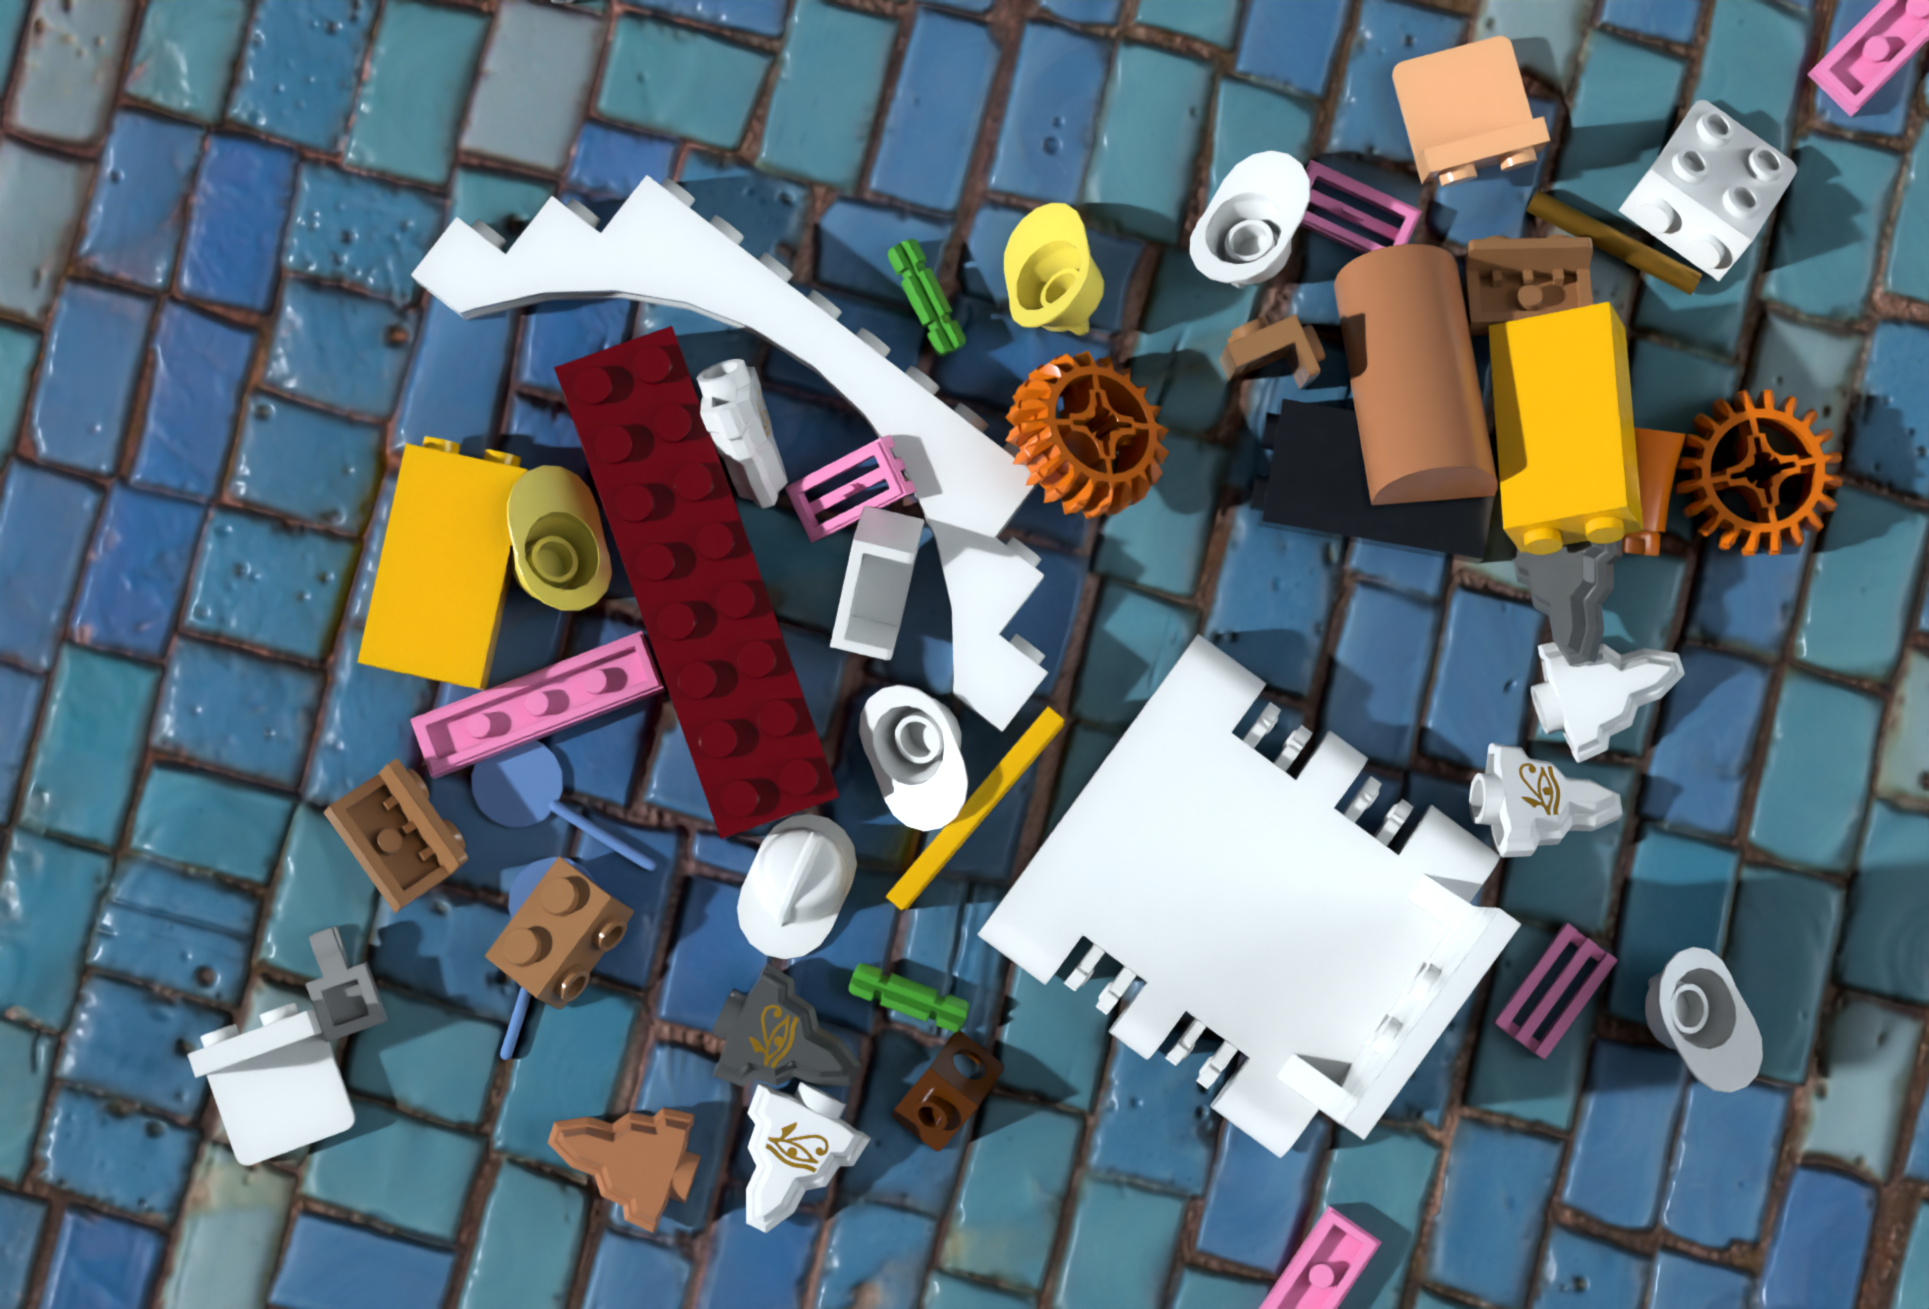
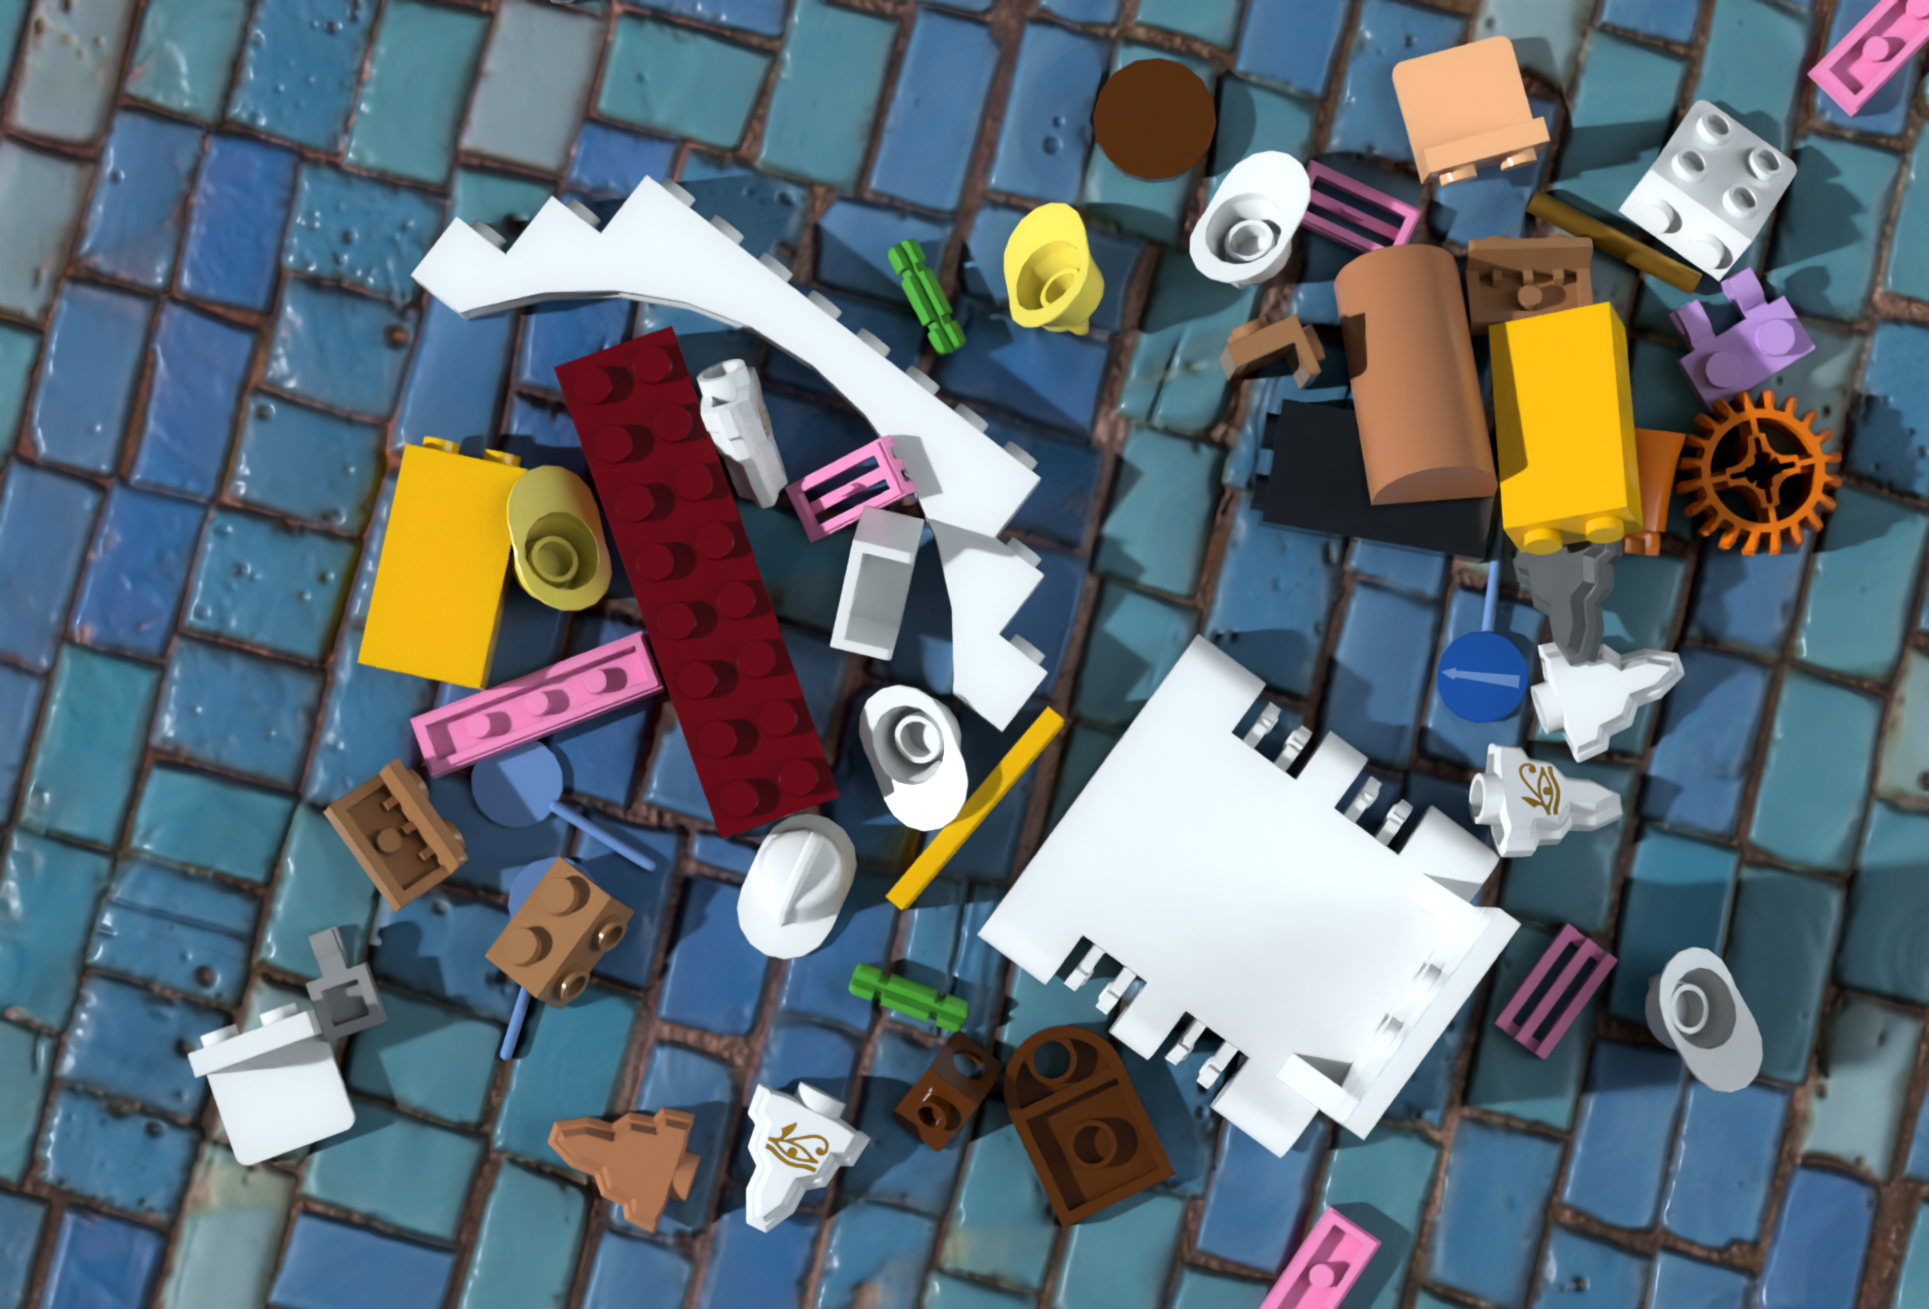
dark grey rock [711,963,862,1087] -> none
orange gear [1005,351,1169,520] -> none
none -> reddish brown tile [1003,1025,1175,1228]
none -> reddish brown tile [1093,58,1216,183]
none -> blue piece [1436,515,1528,723]
none -> lavender plate [1666,267,1815,414]

